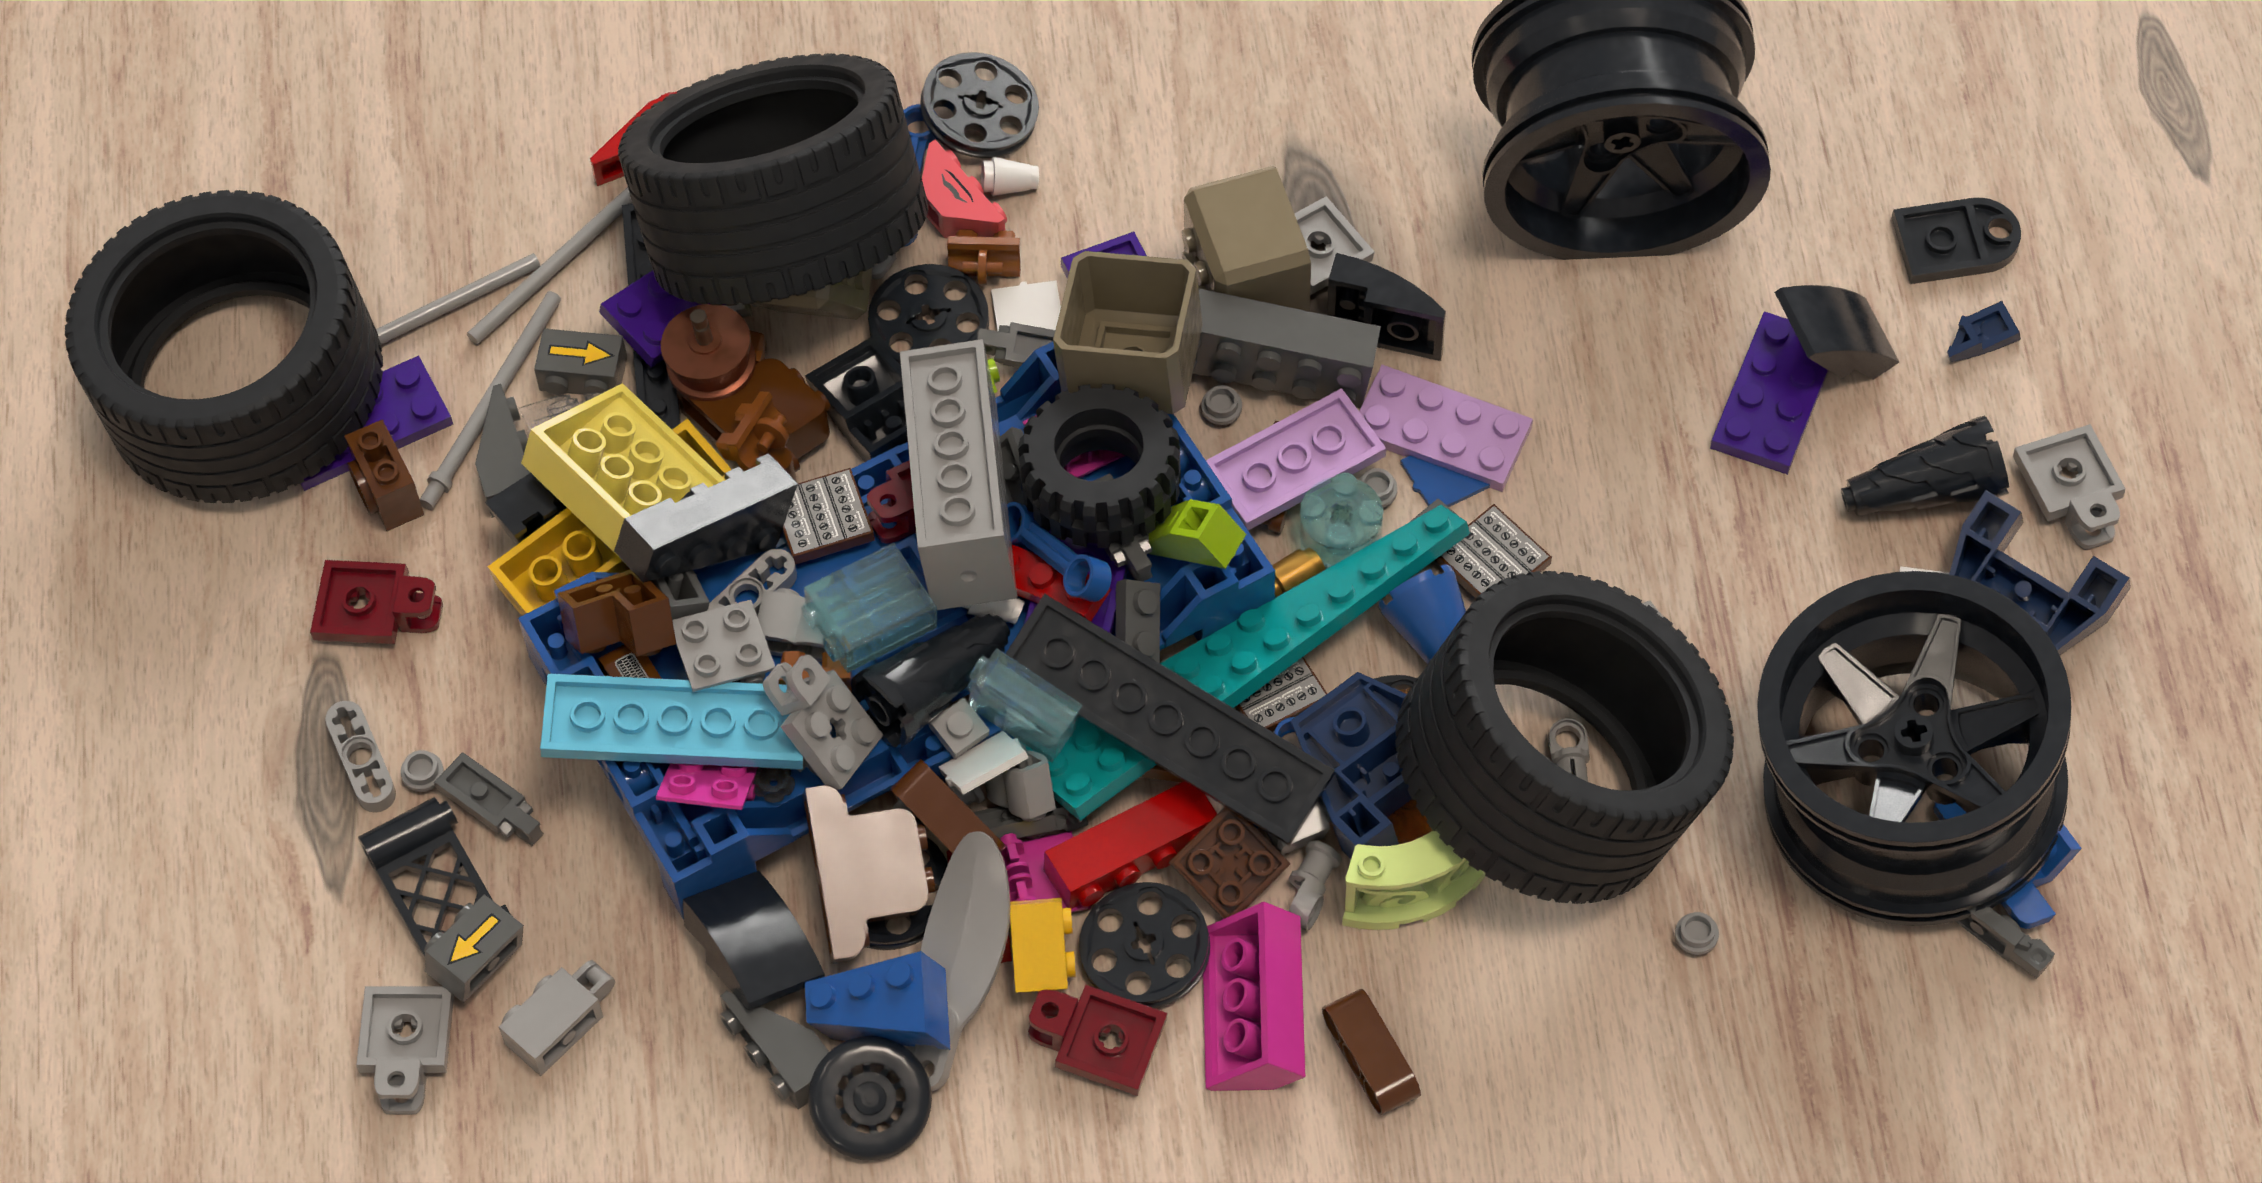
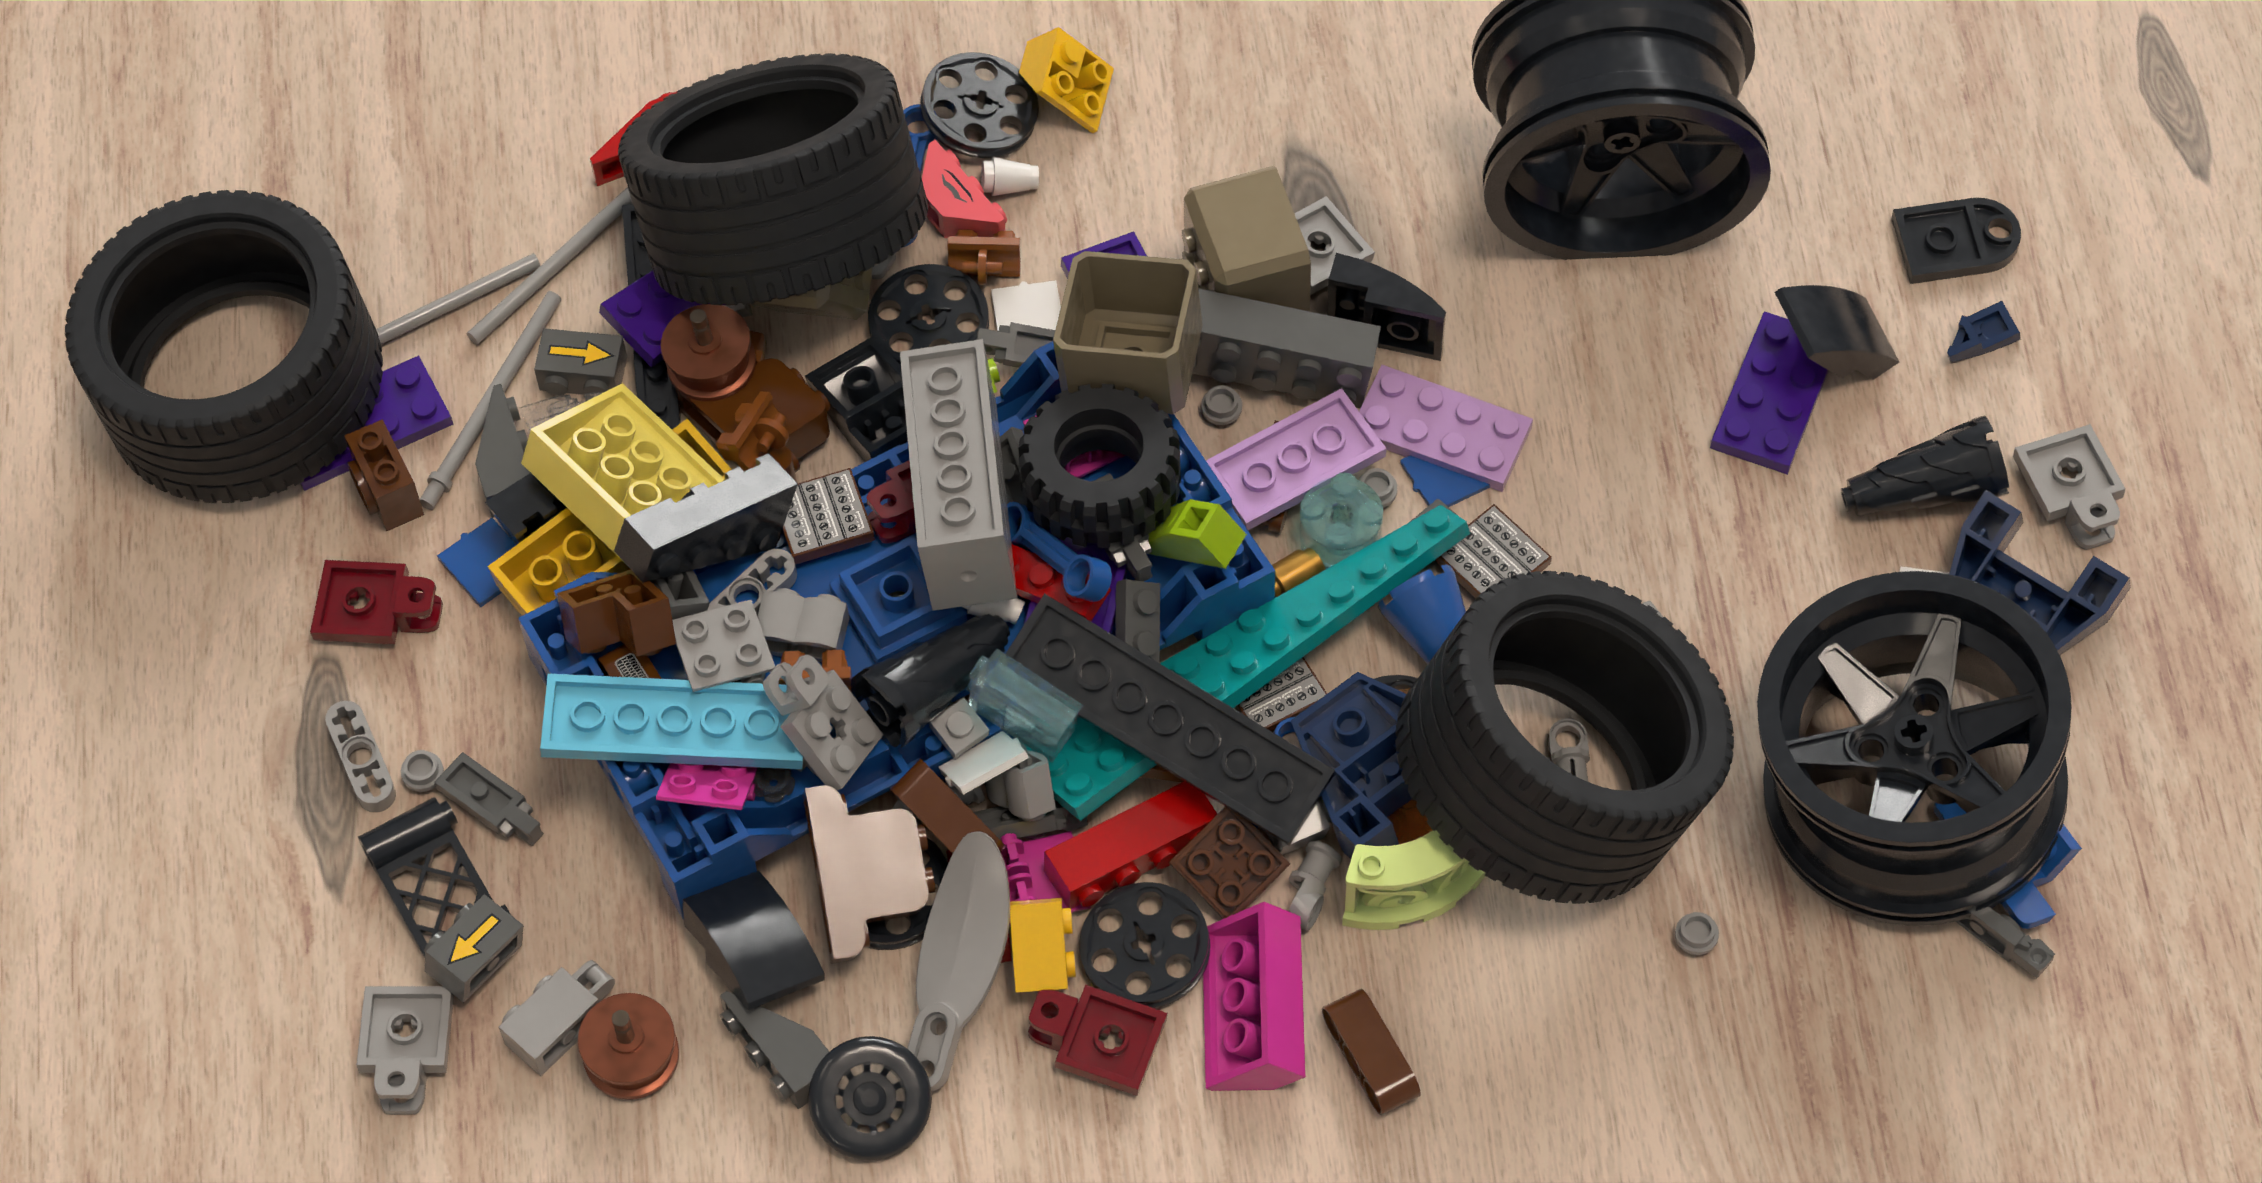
clear light blue brick [801,543,937,673] -> none
blue wedge [805,951,950,1050] -> none
none -> blue piece [437,518,516,608]
none -> copper wheel [578,993,679,1099]
none -> yellow slope [1019,27,1114,133]

